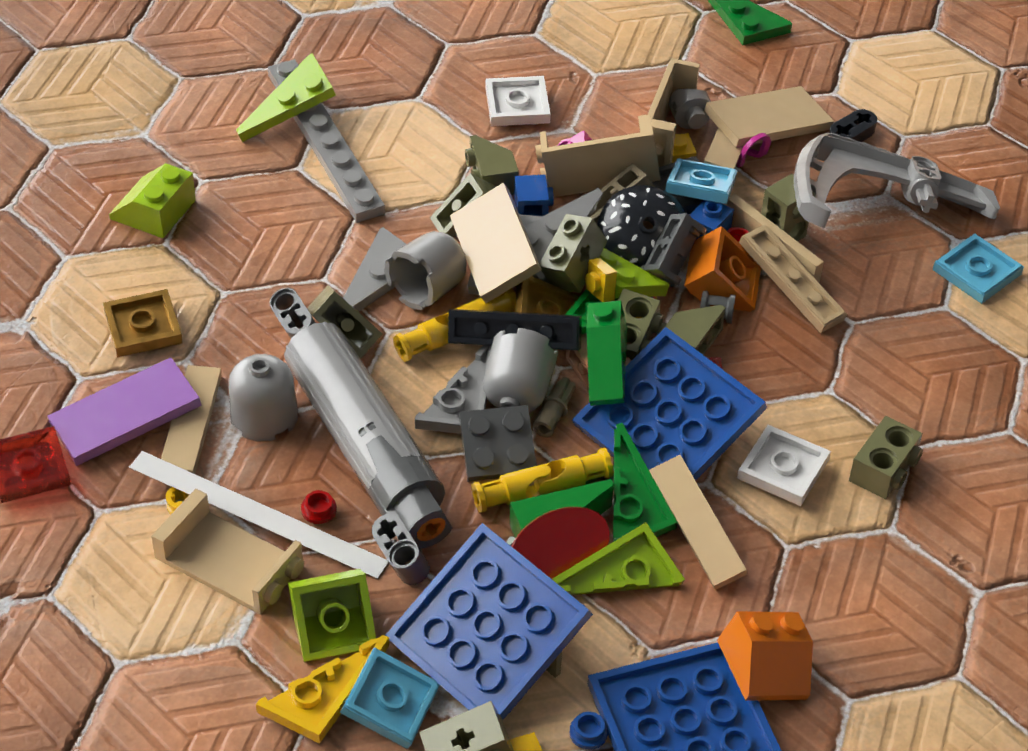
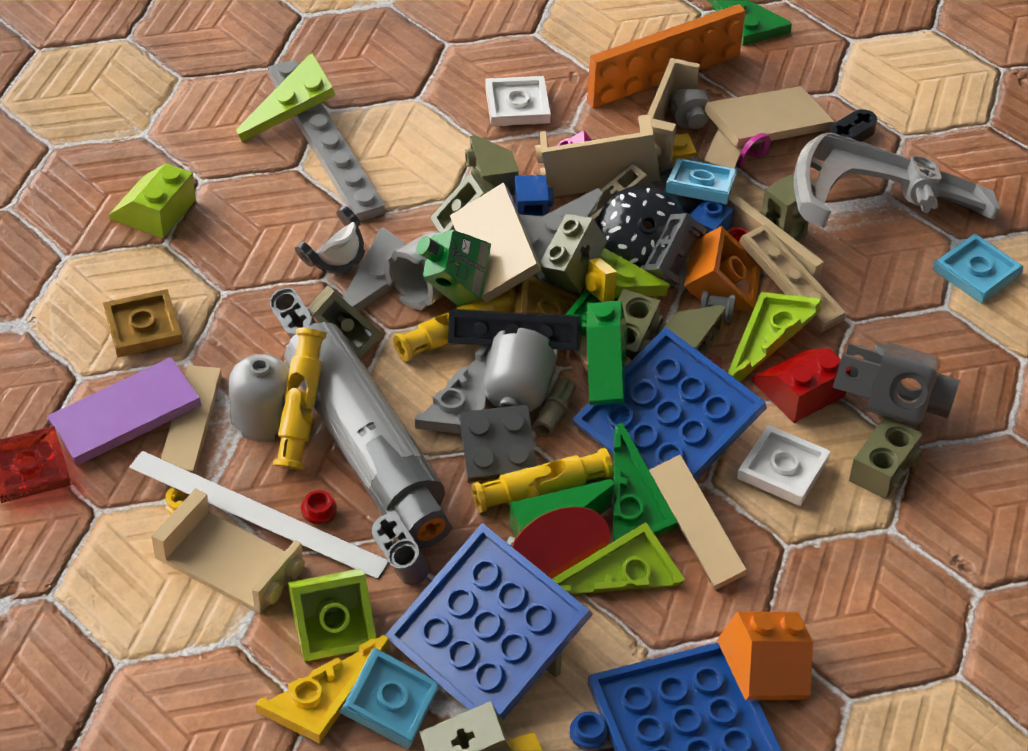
none -> yellow piece [273,328,327,470]
none -> cap [295,205,365,276]
none -> green torso [416,230,491,306]
none -> orange plate [587,4,746,108]
none -> lime wing [728,292,823,382]
none -> red slope [752,348,851,423]
none -> dark grey piece [833,342,960,425]

